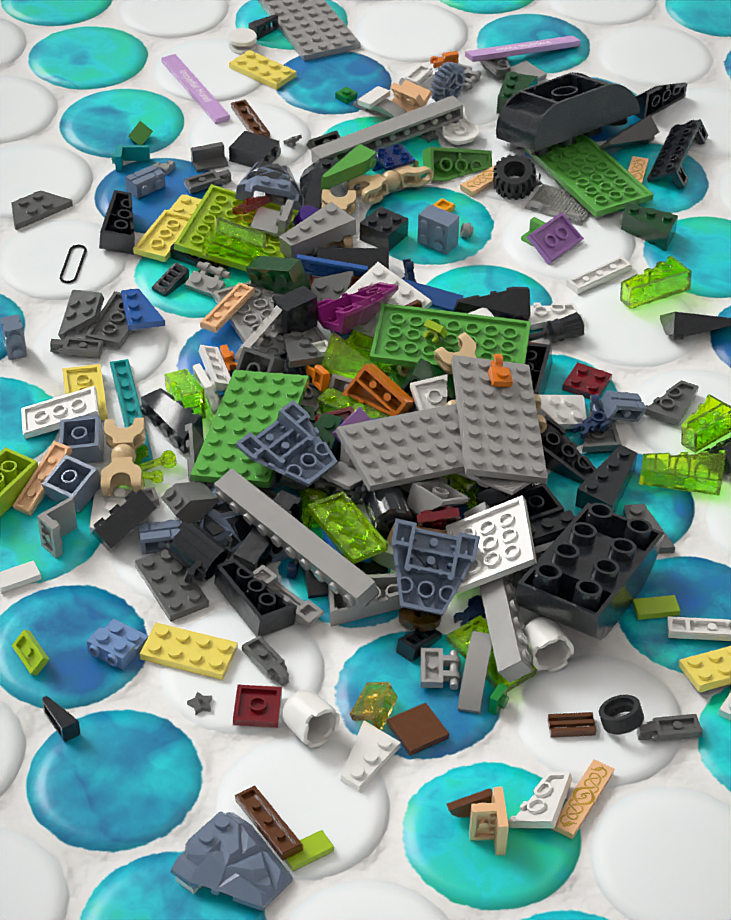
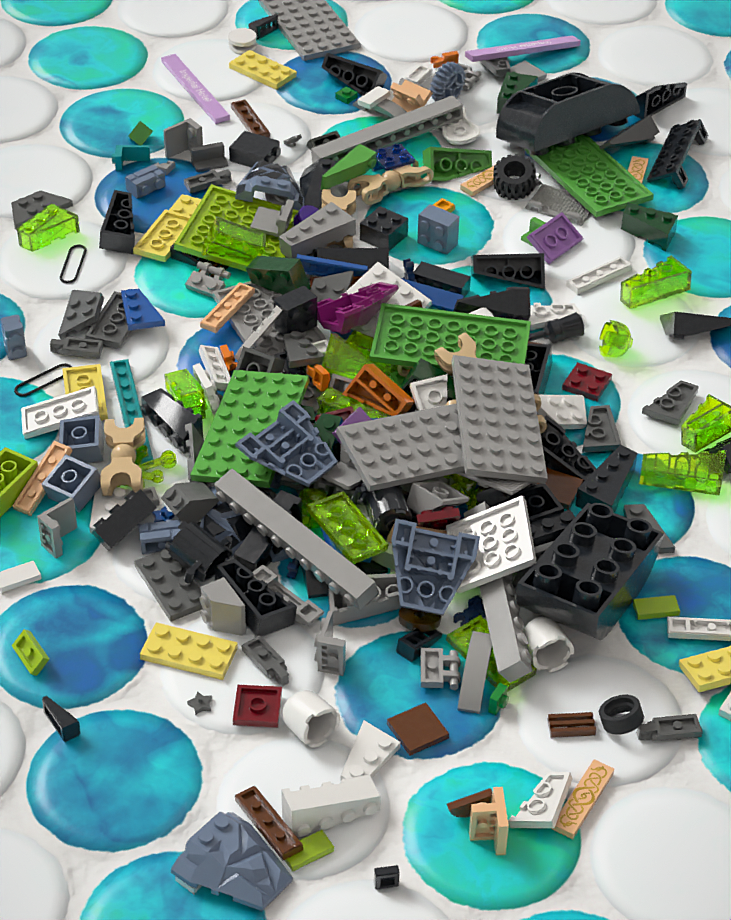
medium blue plate [87,619,149,670] -> none
black slope [152,263,189,297] -> none
clear red plate [232,196,270,215] -> none
clear yellow bracket [349,682,398,729] -> none
dark grey piece [420,130,439,143] -> none
lime tile [423,319,448,344] -> none
light grey plate [460,222,473,239] -> none
orange plate [488,354,513,387] -> none
dark blue piece [574,395,612,439] -> none
sand blue brick [599,391,647,421] -> none
none -> black piece [14,363,72,396]
none -> clear neon green wedge [17,203,80,252]
none -> blue piece [152,506,176,523]
none -> light grey bracket [163,118,203,158]
none -> light grey slope [199,577,246,636]
none -> white wedge [281,775,381,838]
none -> light grey bracket [314,611,346,676]
none -> black wedge [321,53,388,96]
none -> black tile [374,865,400,890]
none -> black brick [414,262,471,298]
none -> black wedge [471,253,545,289]
none -> reddish brown tile [536,468,584,510]
none -> clear neon green cylinder [599,320,633,358]

